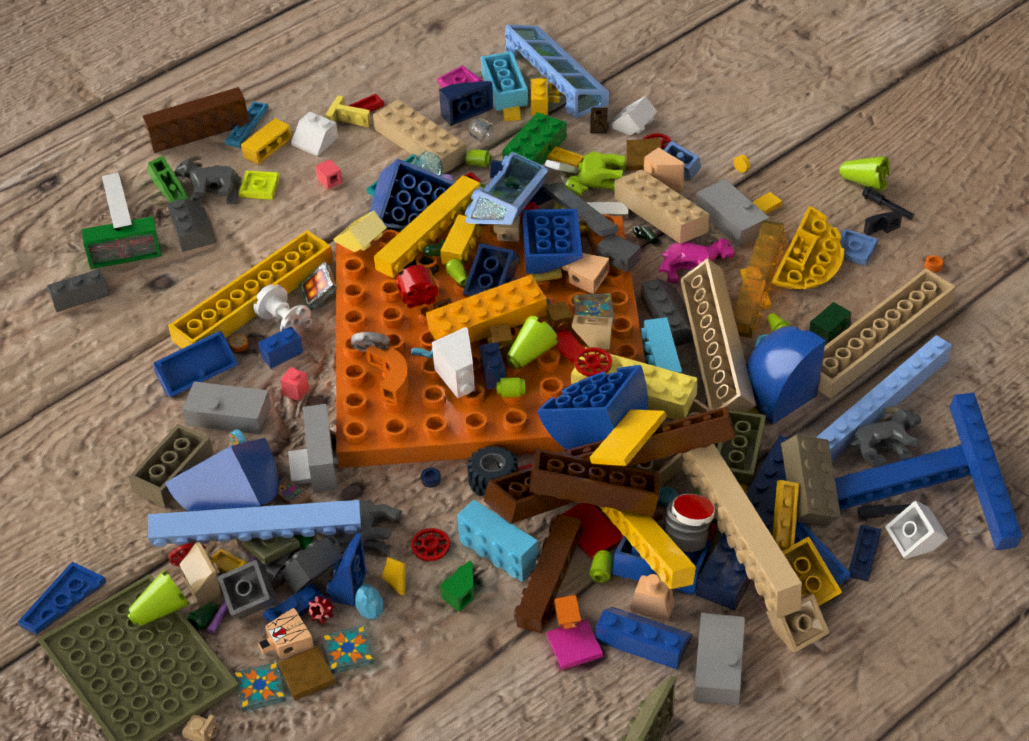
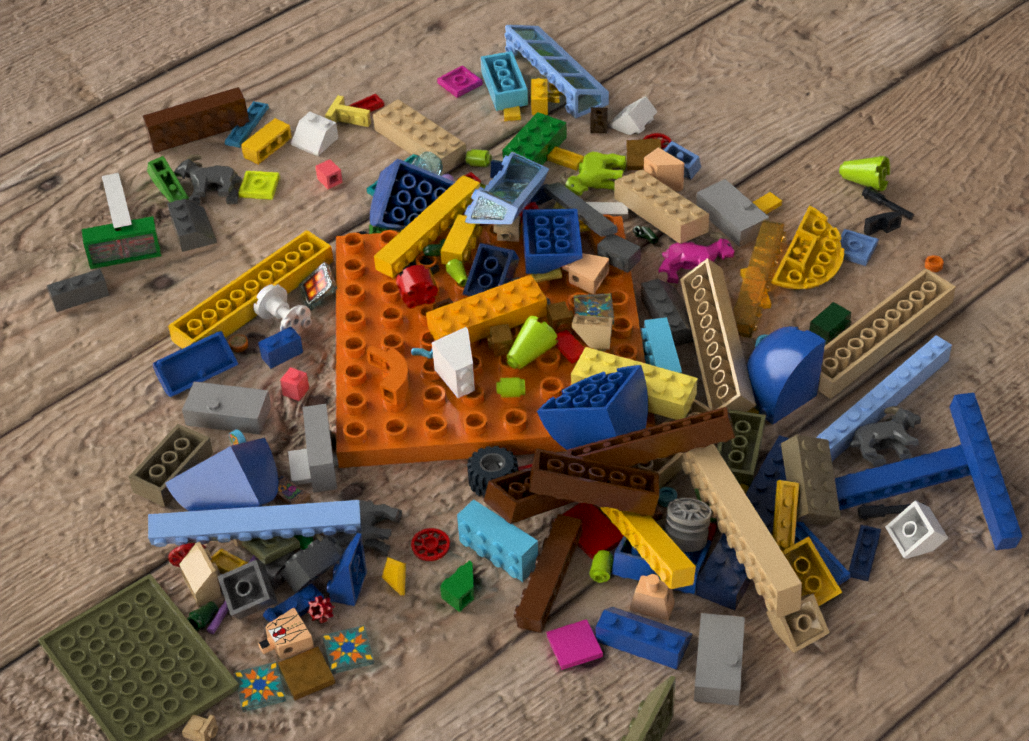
blue wing [18,562,106,635] -> none
lime cone [127,570,190,626] -> none
light yellow slope [333,210,387,252] -> none
light grey tile [351,332,390,352] -> none
medium azure rock [355,584,383,620] -> none
dark blue tile [421,468,441,488] -> none
dark blue slope [439,81,494,126] -> none
clear head [468,117,494,142] -> none
dark blue brick [479,342,506,389] -> none
dark green arm [504,175,521,188] -> none
white tile [545,160,579,174] -> none
orange slope [554,595,581,630] -> none
red wheel [574,347,612,377] -> none
yellow tile [589,410,667,466] -> none
red tile [672,494,715,526] -> none
yellow tile [733,155,751,173] -> none
lime cone [767,313,790,332] -> none

